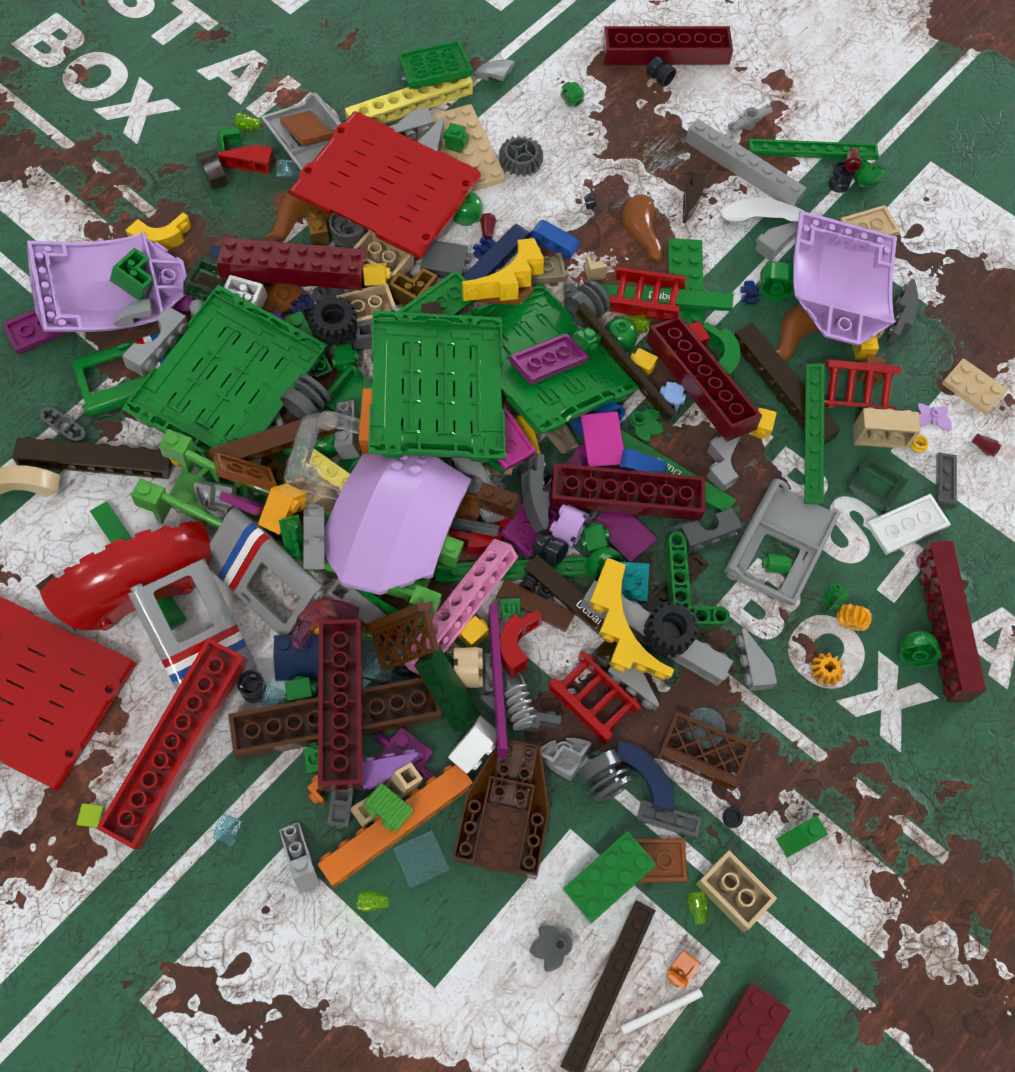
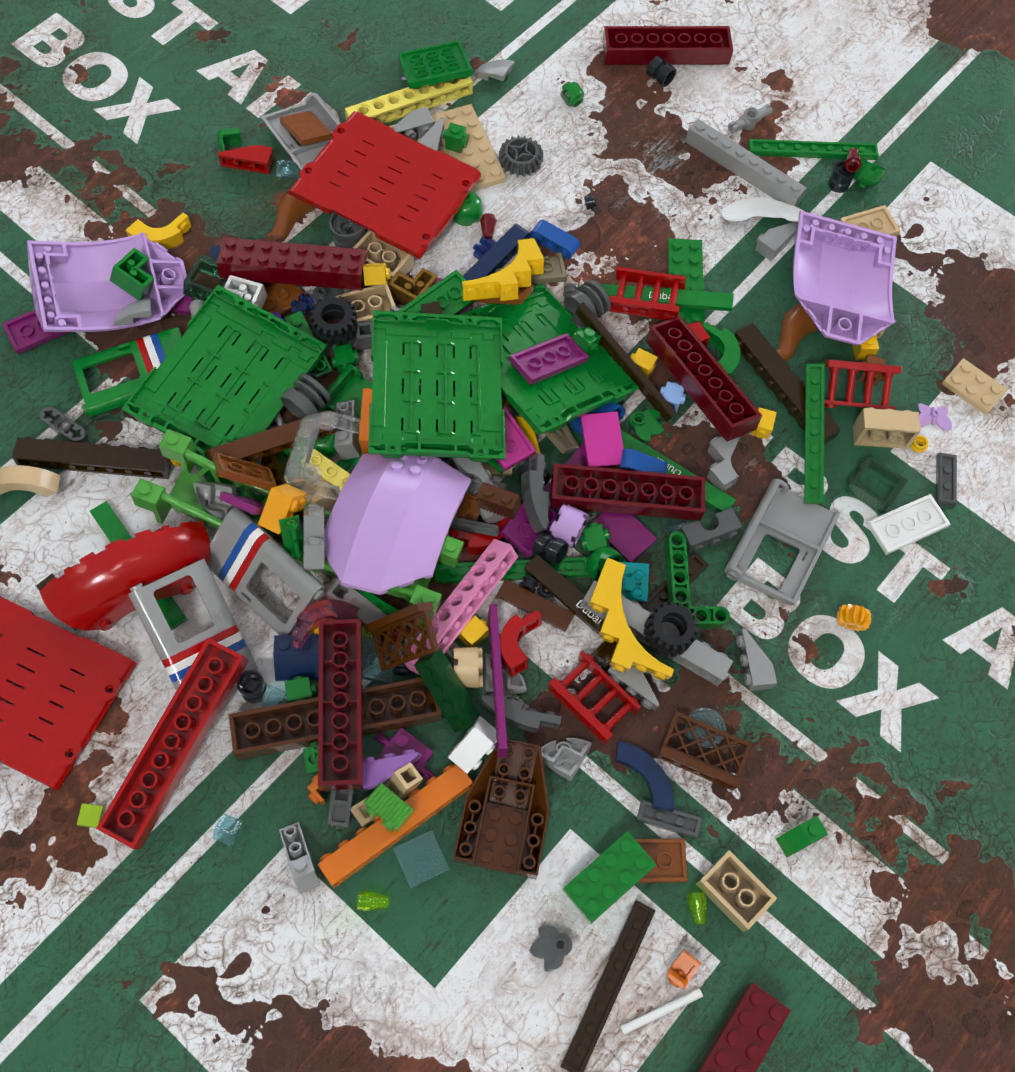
light grey arch [122,307,188,377] -> none
dark brown slope [196,149,228,189] -> none
clear neon green cone [235,112,260,129] -> none
pearl gold brick [304,206,334,246] -> none
dark grey brick [420,240,471,279] -> none
green tile [500,598,522,619] -> none
light grey piece [503,684,537,730] -> none
dark grey wheel [577,749,633,803] -> none
tan panel [584,256,608,281] -> none
green cylinder [605,317,638,353] -> none
dark orange animal [622,194,664,264] -> none
clear neon green cone [624,313,651,333] -> none
dark brown slope [682,172,706,223] -> none
black plate [722,807,743,829] -> none
clear blue piece [740,281,760,304] -> none
green brick [759,261,794,302] -> none
green brick [761,553,792,574] -> none
light orange gear [810,652,845,687] -> none
green hinge [822,583,851,613] -> none
dark grey slope [887,279,918,345] -> none
green cylinder [899,631,941,668] -> none
dark red brick [916,541,986,703] -> none
dark red cone [972,433,1002,457] -> none

